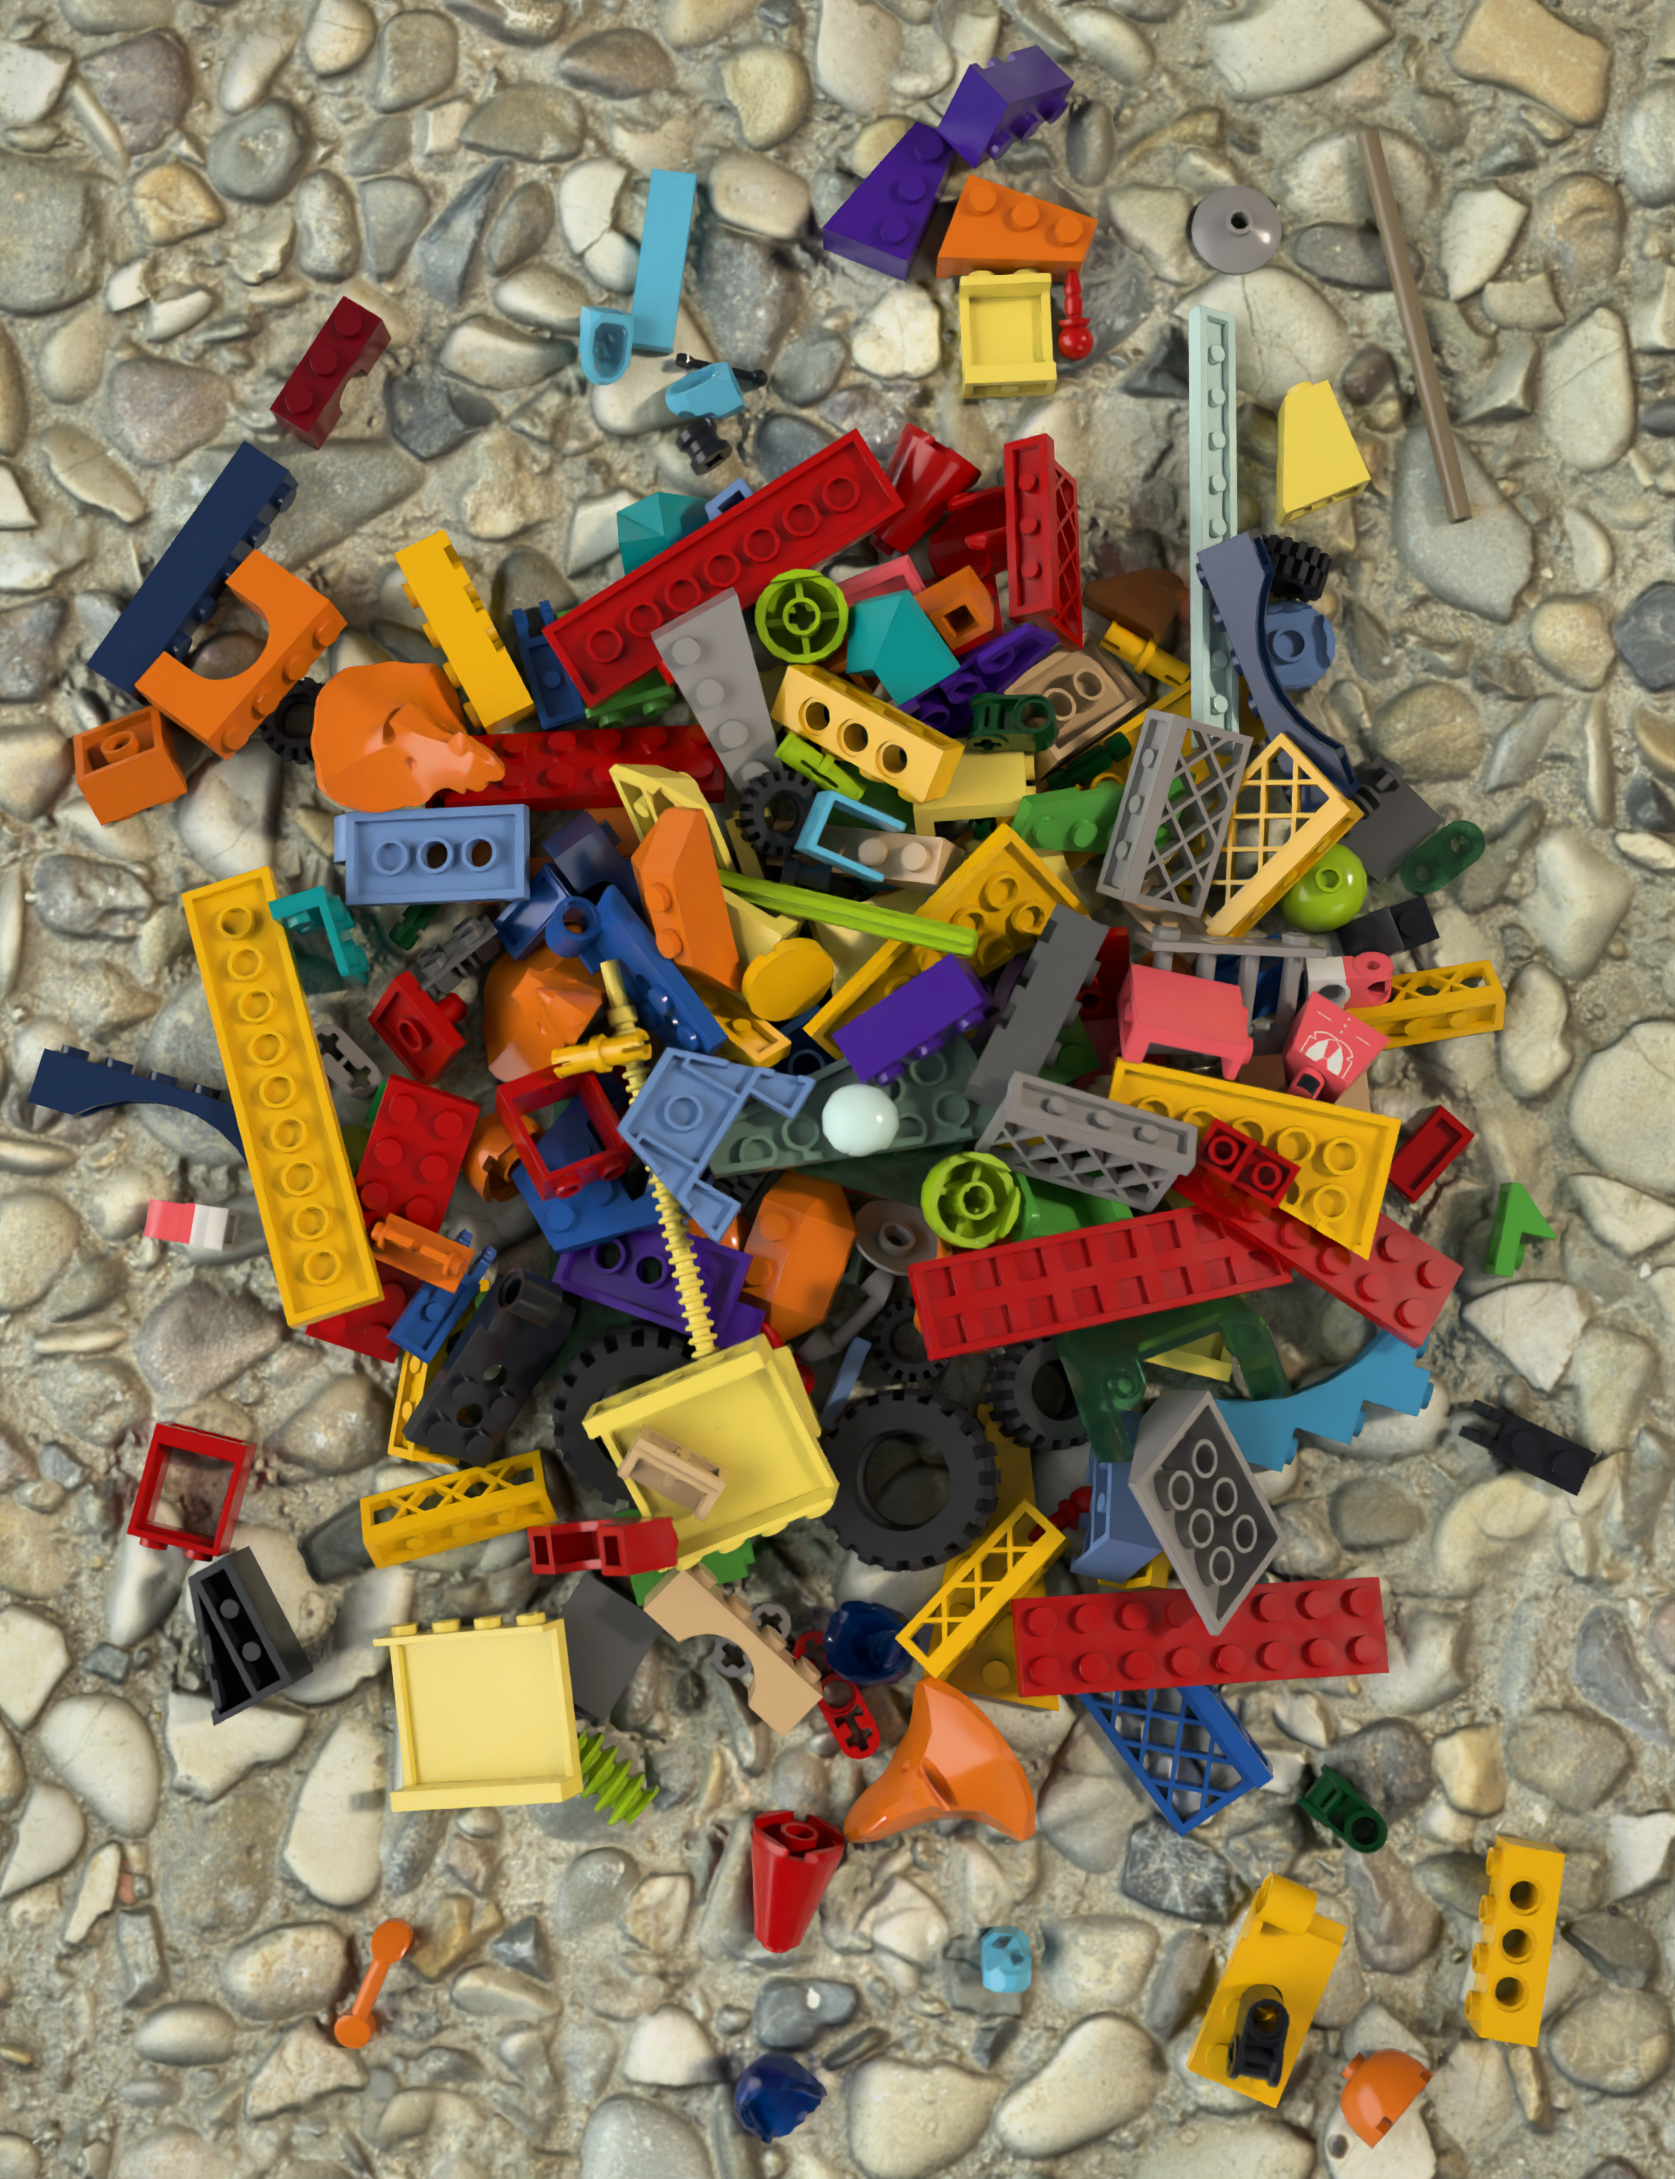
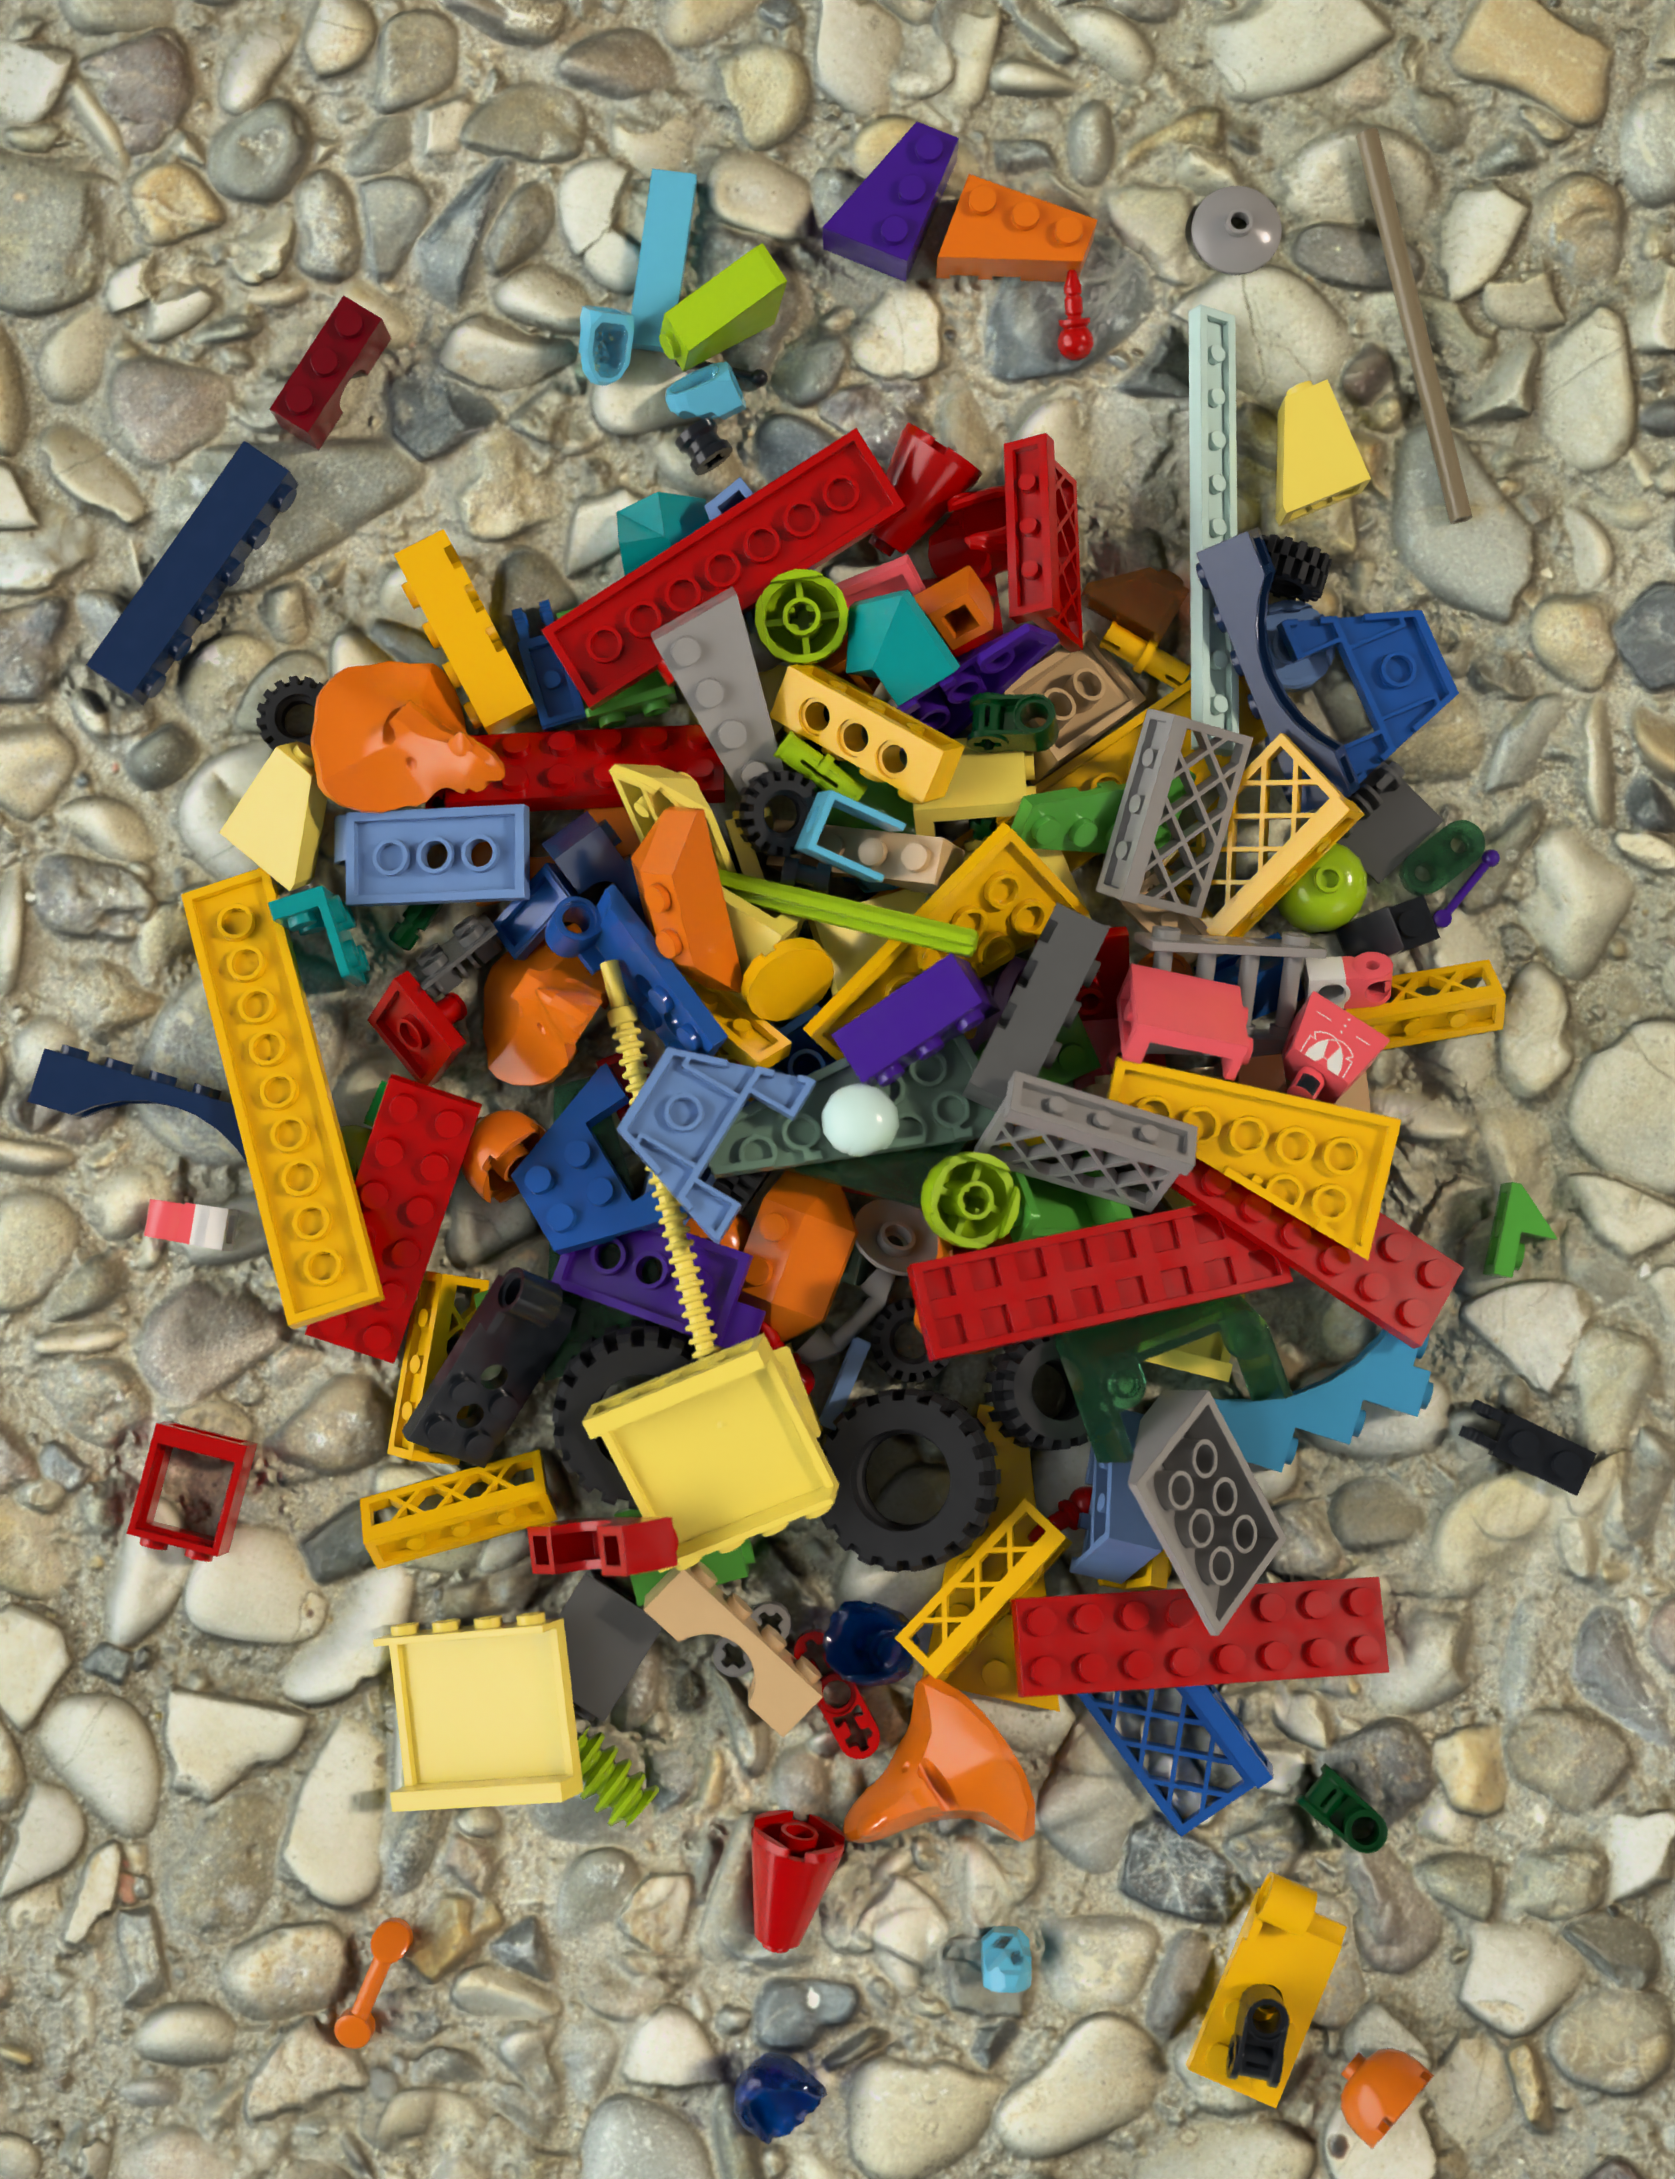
orange slope [73,705,187,826] -> none
orange arch [134,549,348,761] -> none
black wedge [188,1546,314,1726] -> none
light grey beam [315,1024,384,1100] -> none
orange hinge [371,1213,475,1294] -> none
blue hinge [386,1229,497,1364] -> none
red window [495,1061,633,1202] -> none
yellow pin [551,1029,652,1079] -> none
tan hinge [617,1424,729,1522] -> none
dark purple wedge [936,45,1075,169] -> none
light yellow panel [958,268,1057,399] -> none
dark green axle [1047,732,1132,791] -> none
red slope [1195,1117,1302,1209] -> none
red tile [1387,1104,1475,1204] -> none
yellow brick [1464,1834,1566,2047] -> none
none -> light yellow slope [219,741,328,891]
none -> lime slope [659,243,787,372]
none -> blue wing [1276,610,1459,783]
none -> dark purple hinge [1432,849,1500,928]

